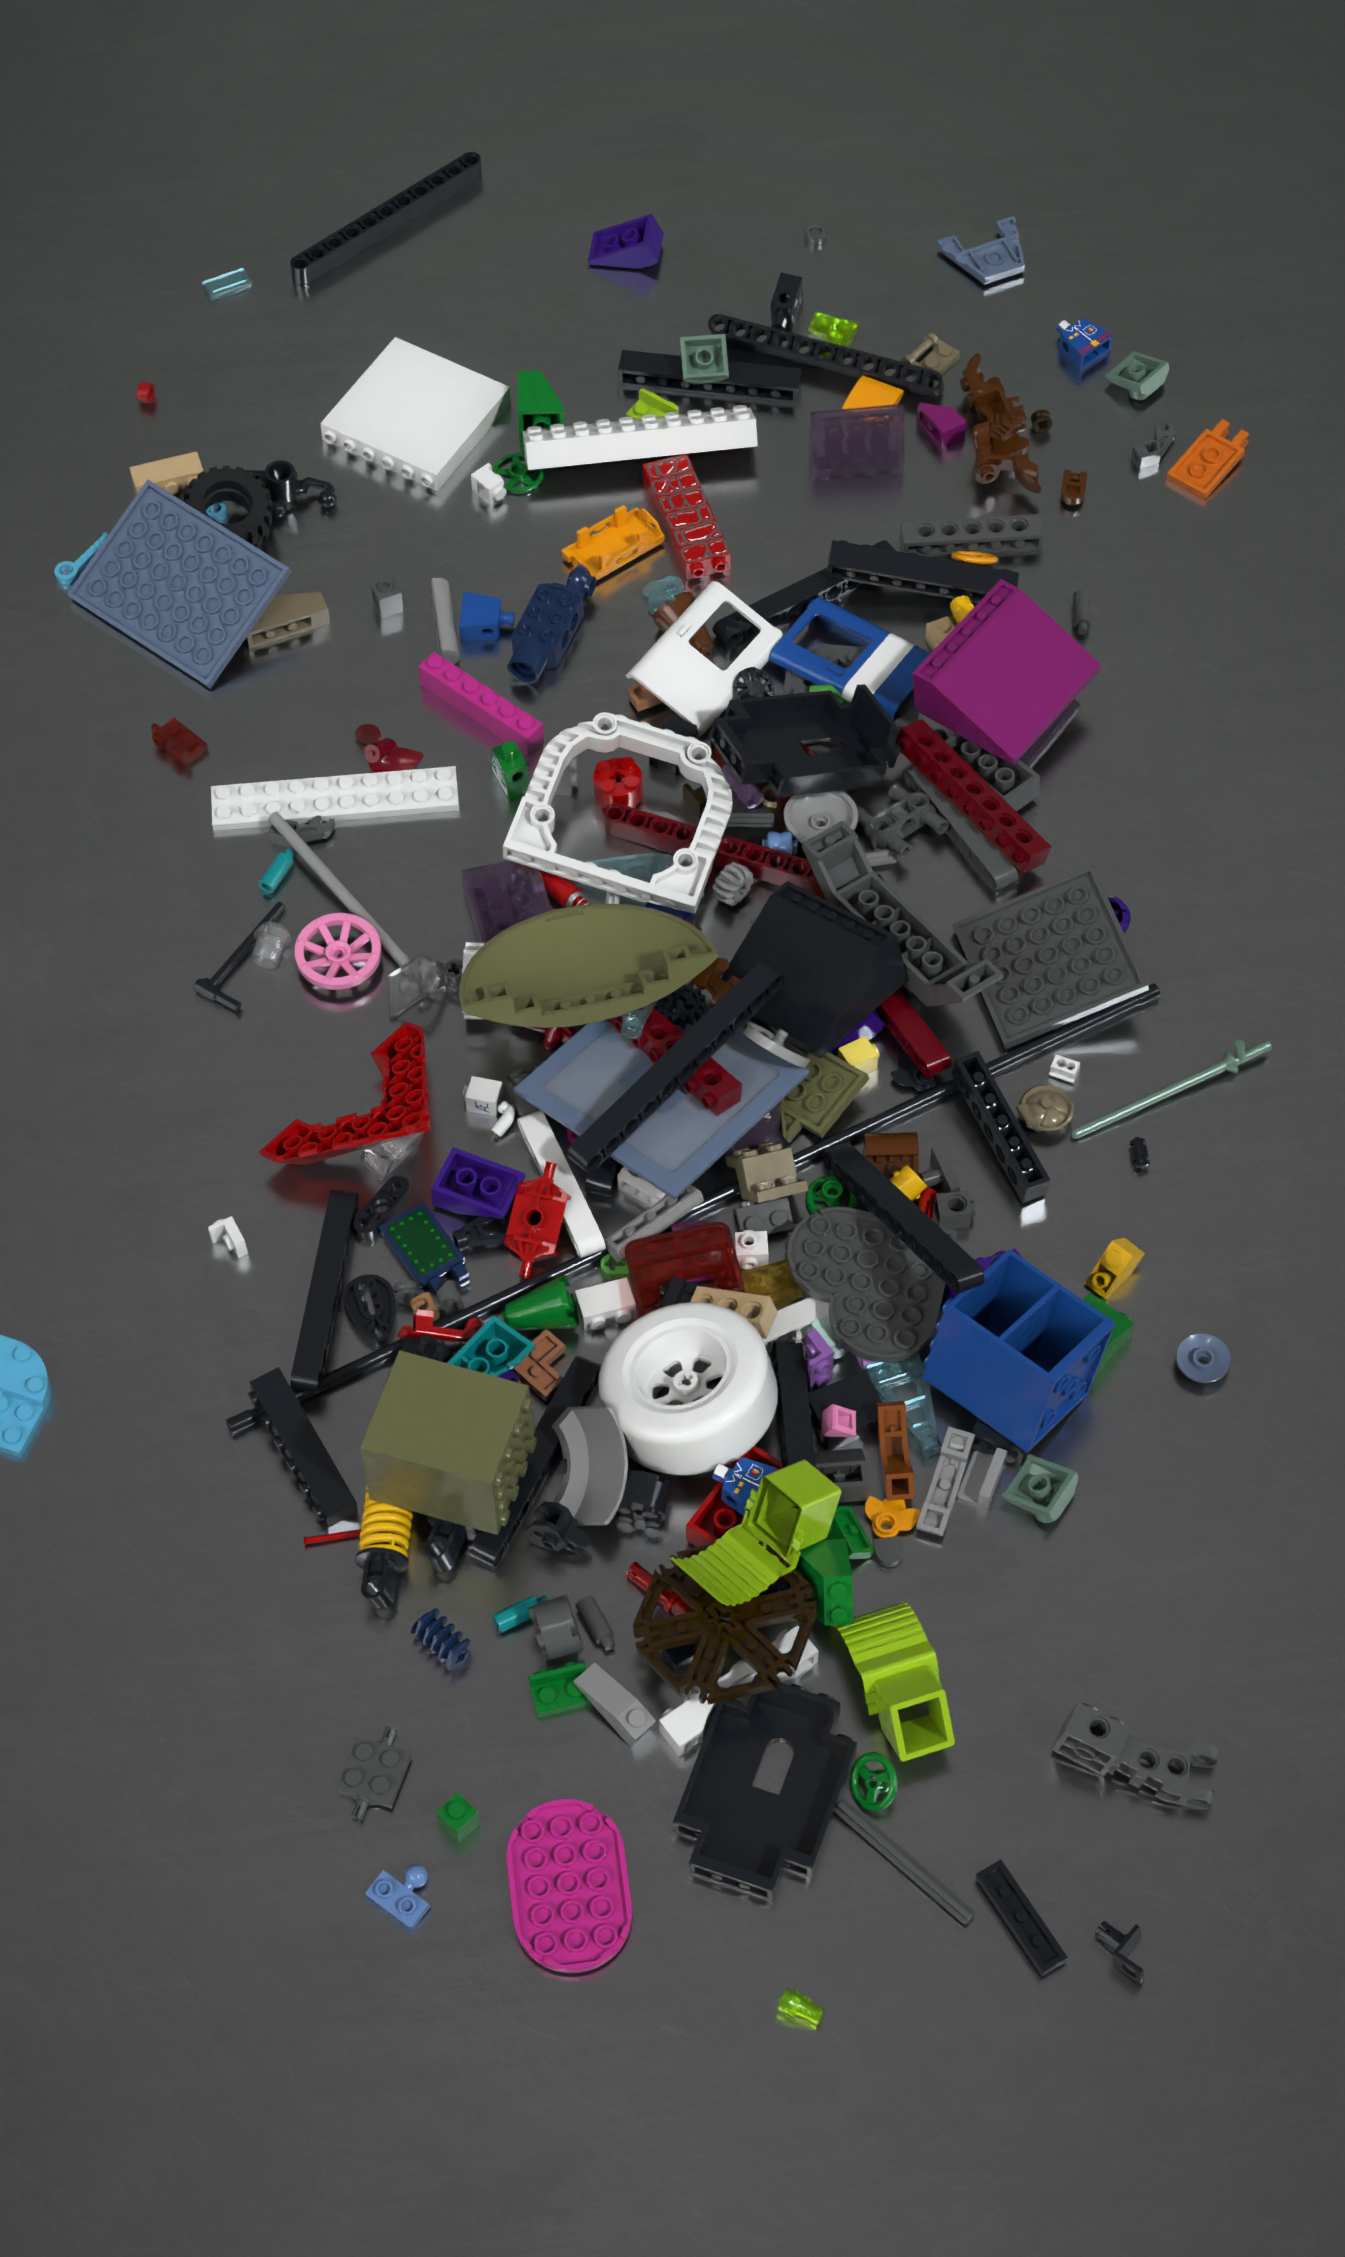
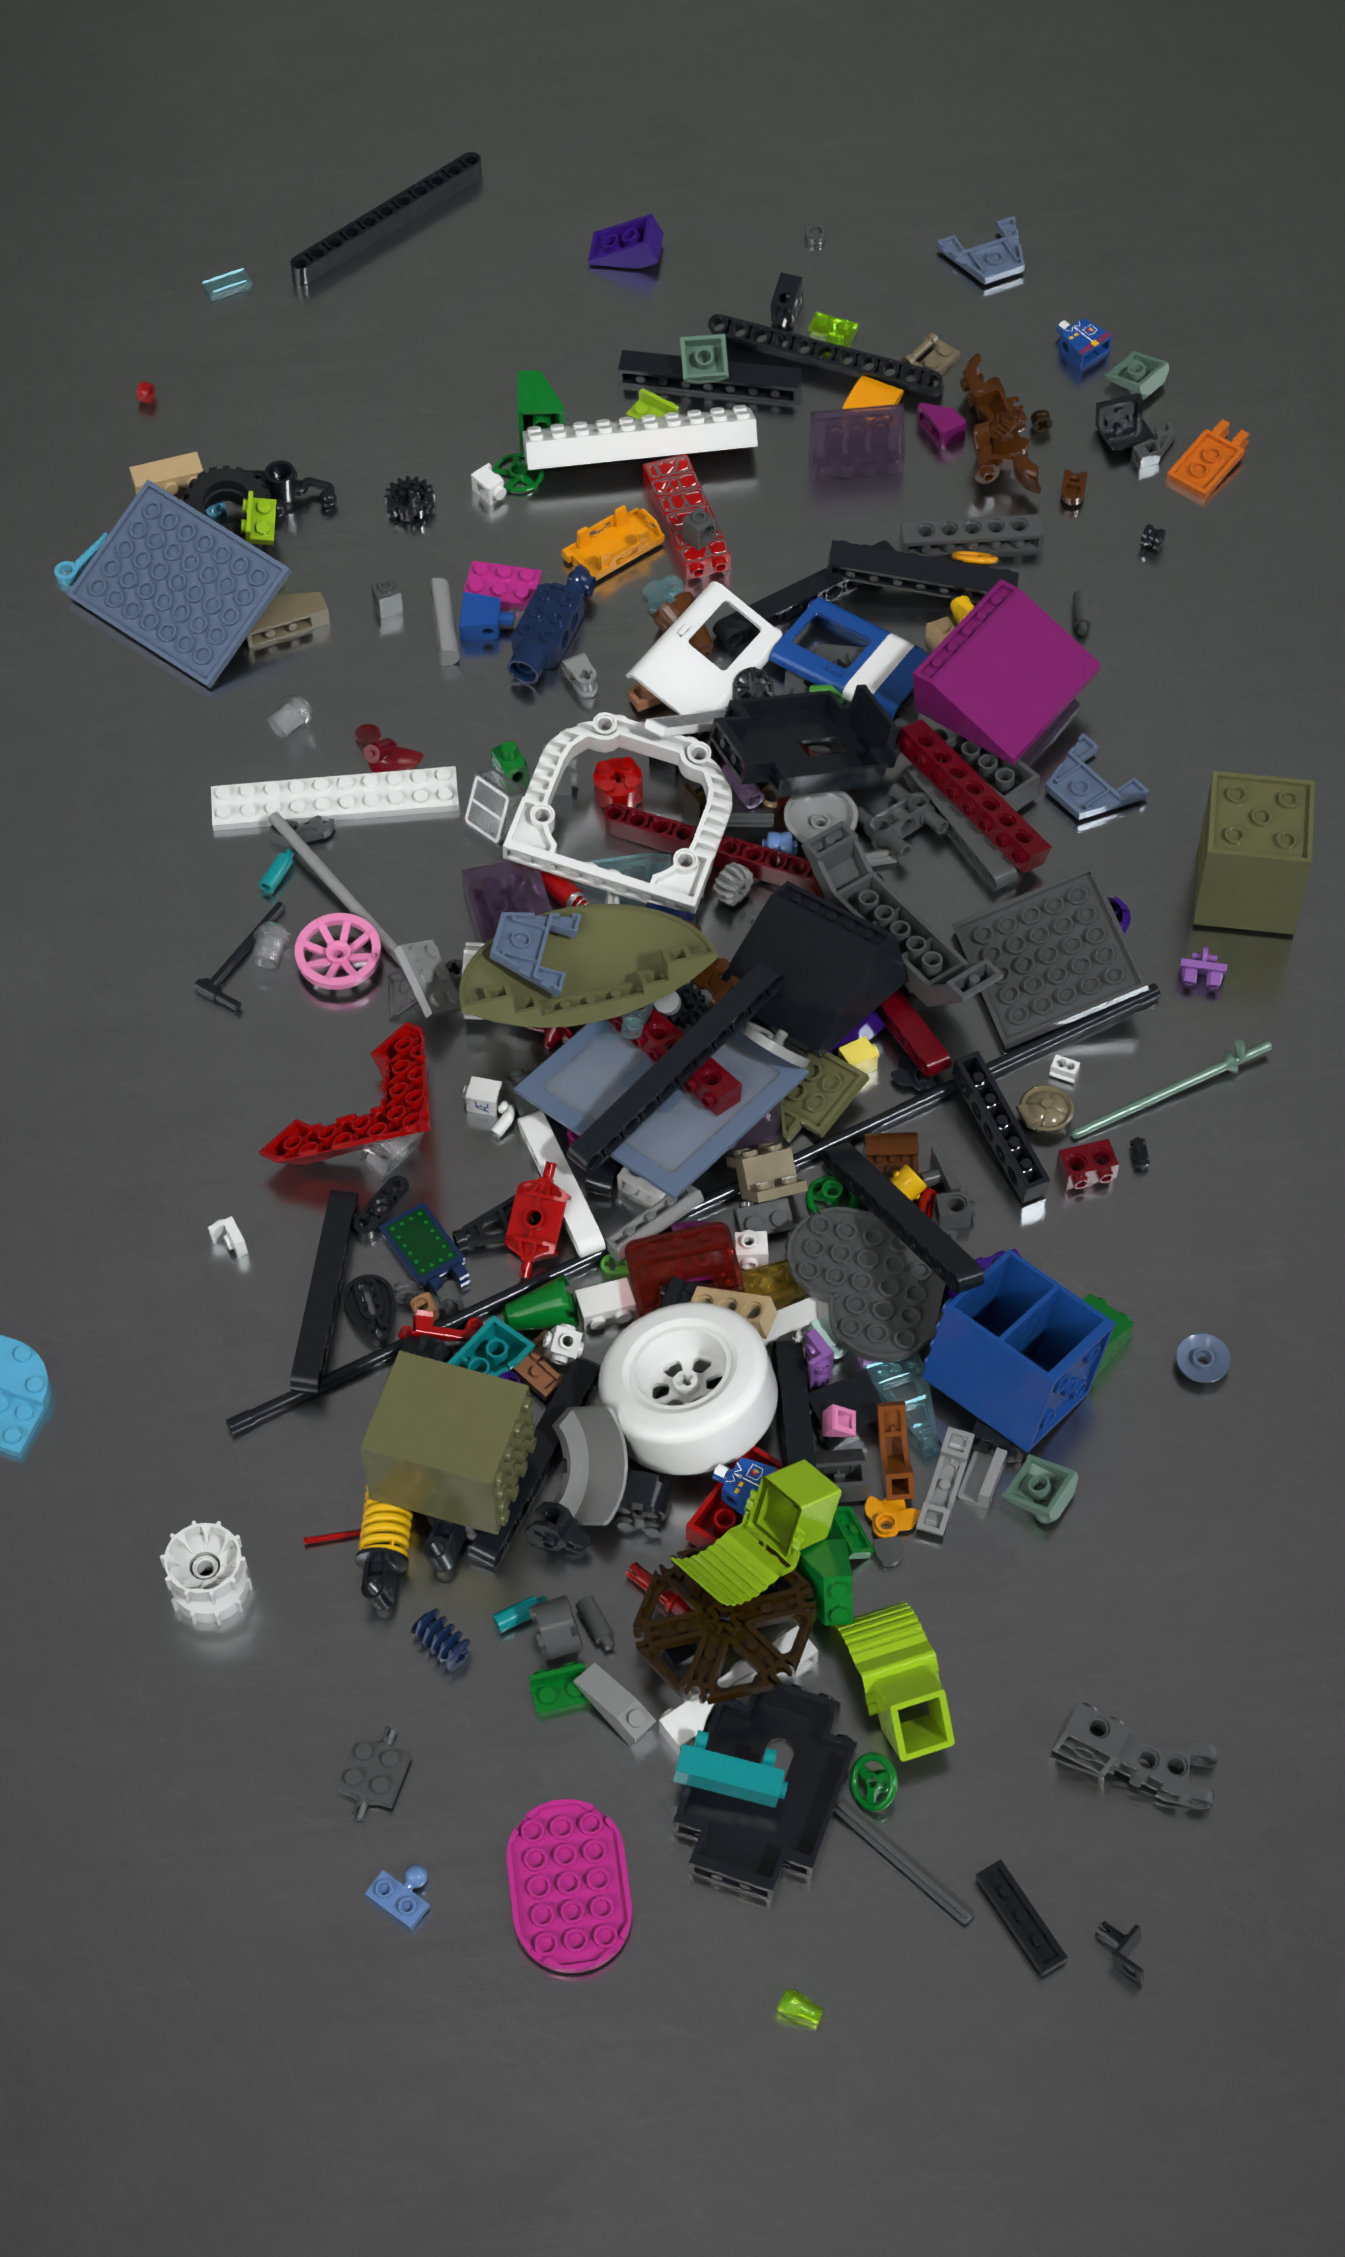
clear red bracket [151,717,208,766] -> none
black brick [248,1367,358,1528] -> none
white brick [320,337,511,491] -> none
dark pink brick [418,652,544,757] -> none
dark purple slope [431,1147,526,1219] -> none
green brick [436,1792,480,1844] -> none
yellow slope [1084,1238,1145,1299] -> none
none -> white piece [160,1520,253,1625]
none -> lime bracket [241,491,277,546]
none -> clear piece [266,695,313,739]
none -> black gear [384,476,435,521]
none -> light grey plate [394,939,461,1018]
none -> dark pink plate [462,560,542,611]
none -> clear brick [463,767,527,847]
none -> sand blue wing [489,912,582,997]
none -> white brick [542,1324,584,1365]
none -> light grey piece [561,652,598,698]
none -> tile [644,709,727,737]
none -> light grey tile [654,991,681,1016]
none -> teal brick [673,1730,788,1808]
none -> dark grey brick [683,507,716,551]
none -> sand blue wing [1045,733,1149,820]
none -> dark red brick [1057,1139,1119,1190]
none -> black bracket [1095,393,1154,450]
none -> black wheel [1140,524,1166,552]
none -> medium lavender hips [1179,946,1227,989]
none -> olive container [1193,771,1316,935]

